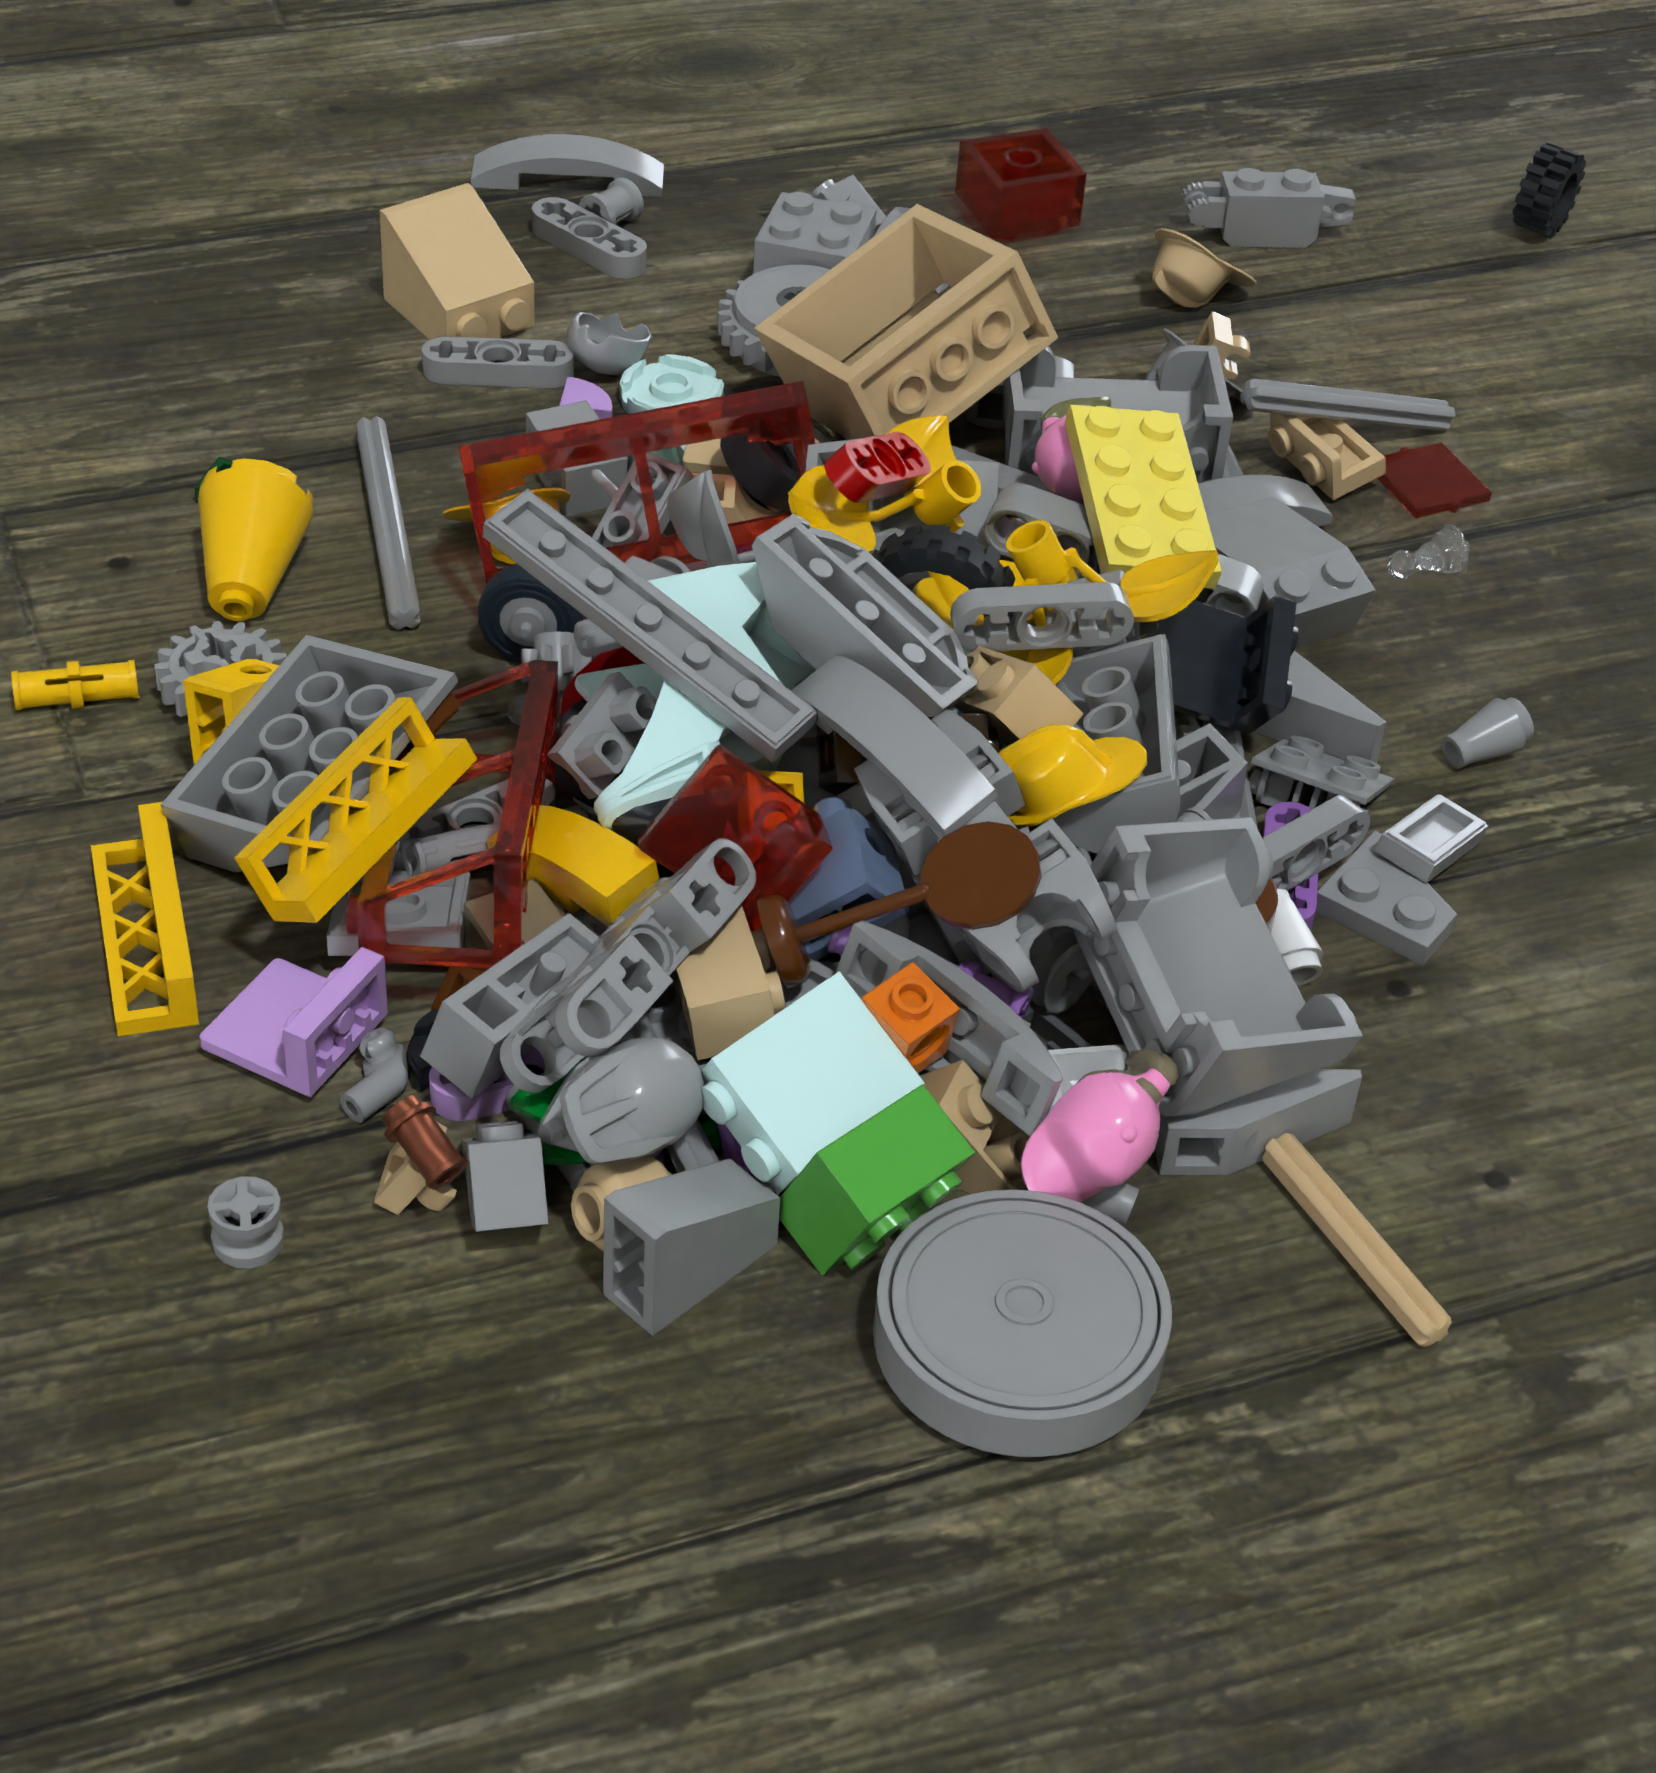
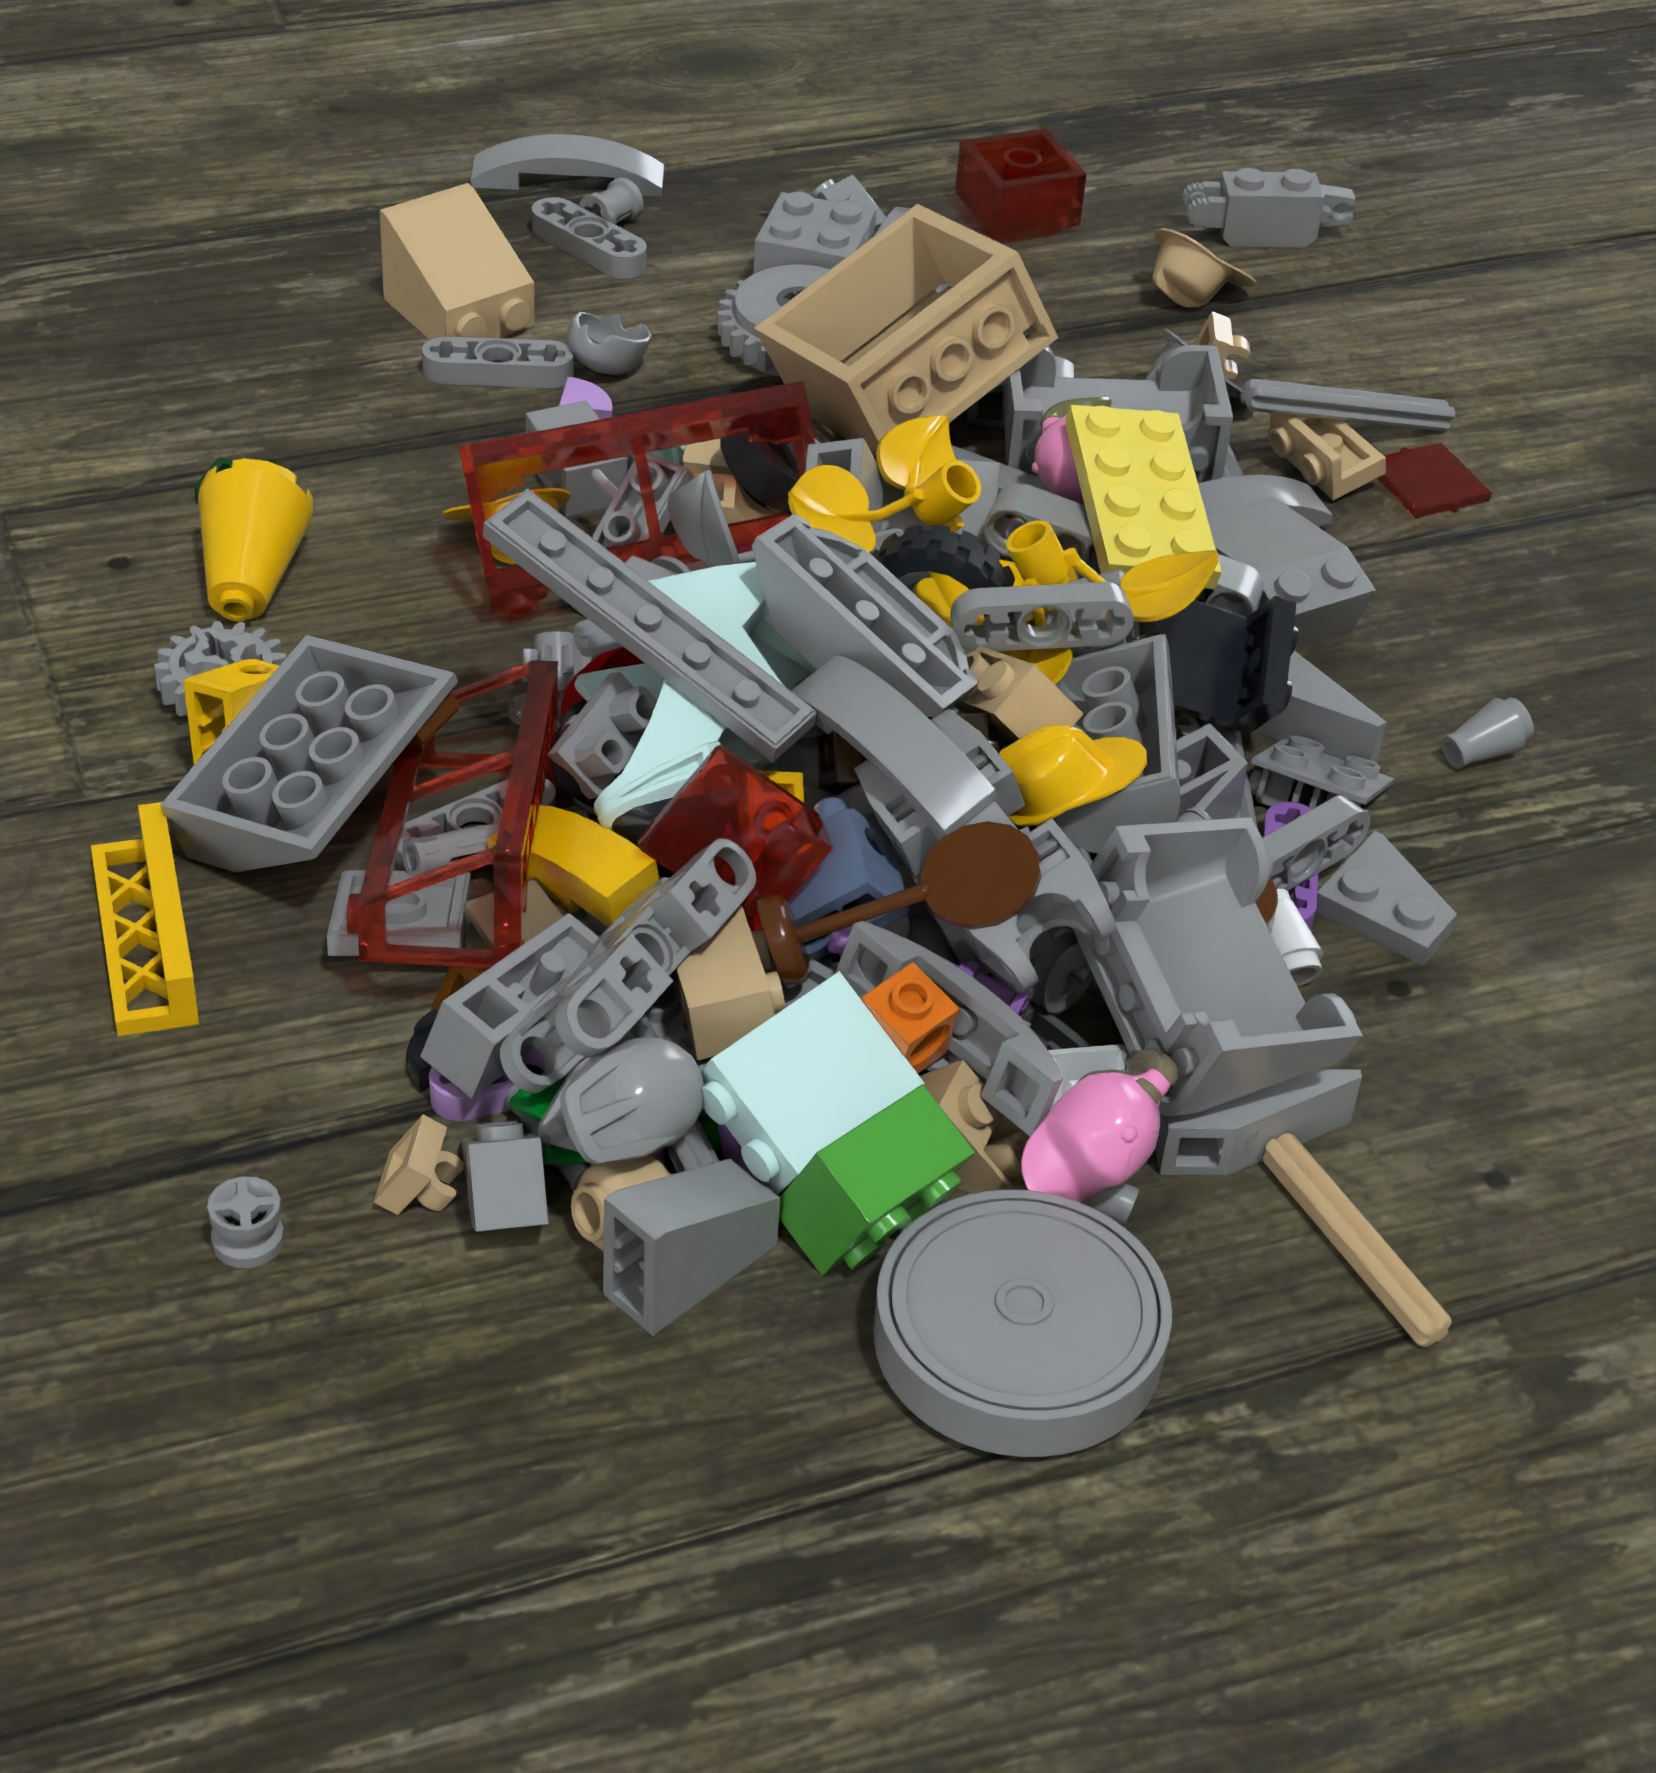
yellow pin [11,660,139,710] -> none
lavender bracket [199,947,388,1098] -> none
yellow fence [234,697,477,923] -> none
light grey arm [340,1028,409,1123] -> none
light grey axle [356,416,421,630] -> none
copper pin [382,1094,468,1190] -> none
black wheel [478,564,584,663] -> none
light aqua tile [619,354,724,425] -> none
red beam [824,432,931,503] -> none
light grey tile [1374,794,1489,883] -> none
clear piece [1387,524,1470,579] -> none
black tyre [1513,143,1586,237] -> none

